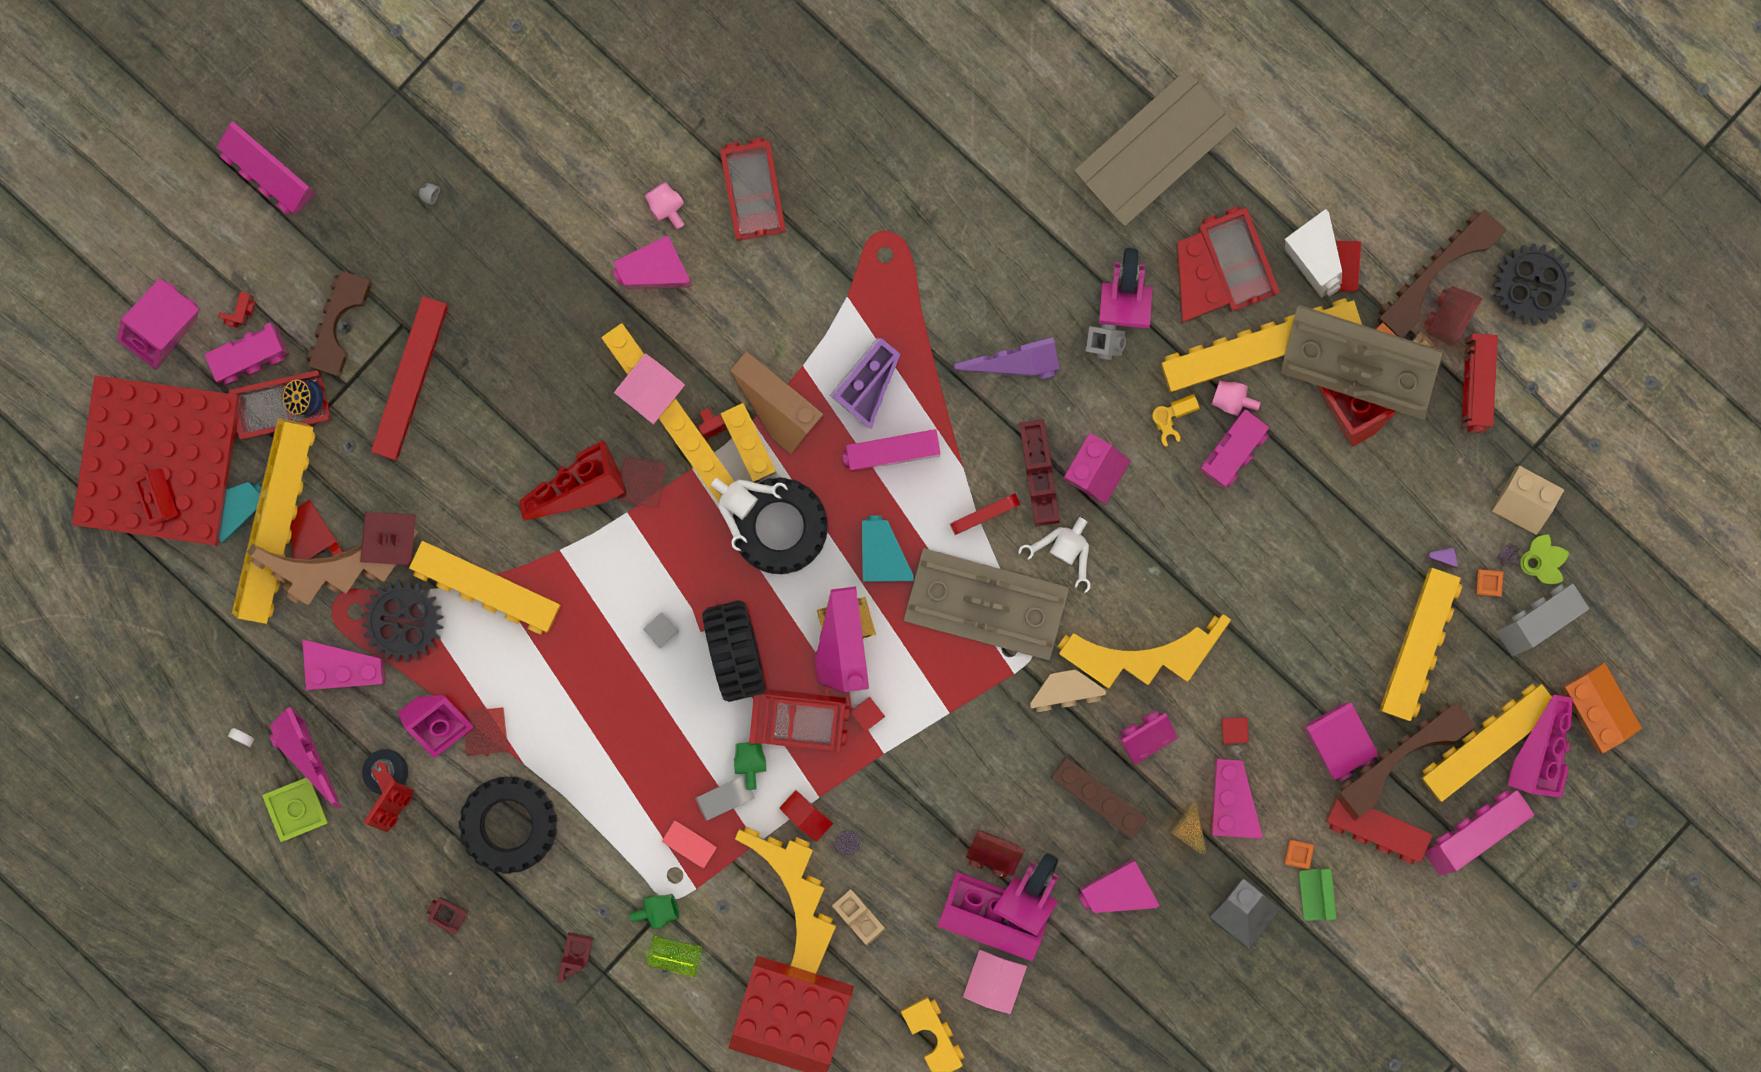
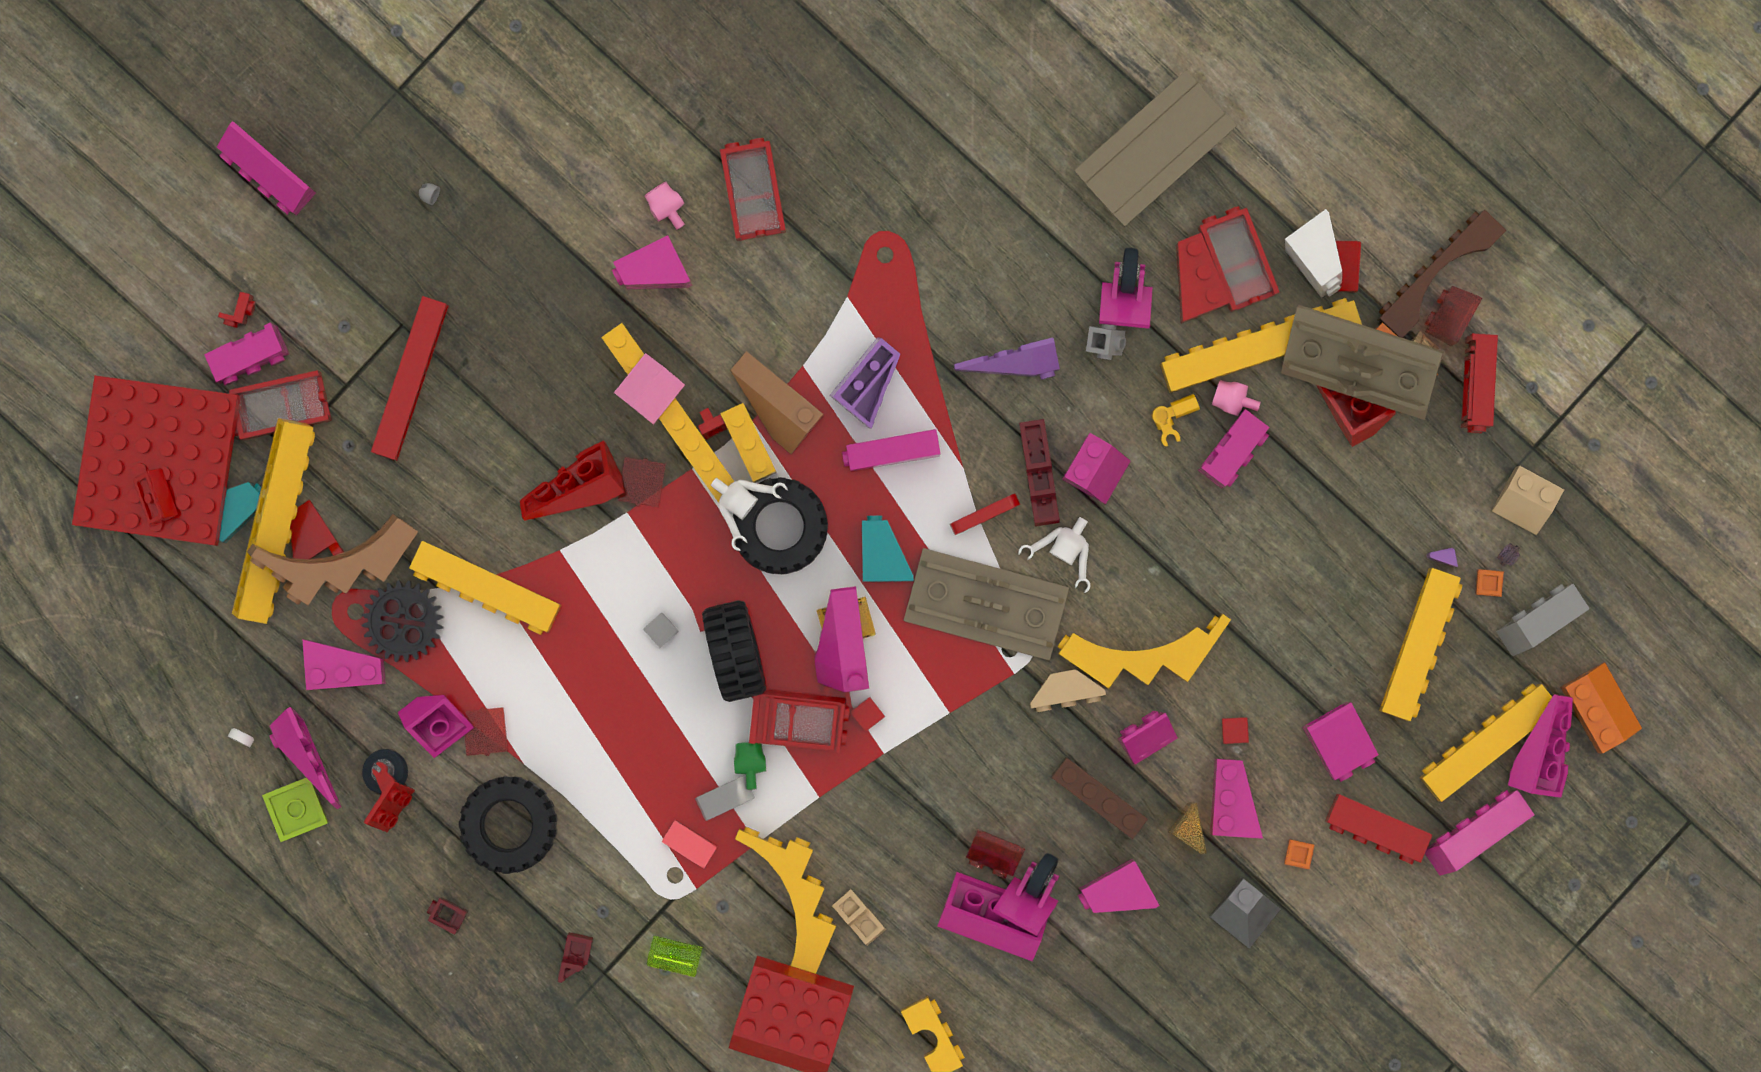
dark pink slope [116,278,199,370] -> none
dark blue wheel [283,380,323,415] -> none
reddish brown arch [307,271,373,378] -> none
dark red piece [360,512,416,565] -> none
green piece [630,894,679,929] -> none
red slope [779,790,833,842] -> none
clear purple plate [835,830,861,856] -> none
bright pink slope [963,949,1027,1014] -> none
bright green panel [1299,867,1336,921] -> none
reddish brown arch [1336,702,1476,820] -> none
black gear [1492,243,1576,326] -> none
lime plate [1520,535,1569,584] -> none

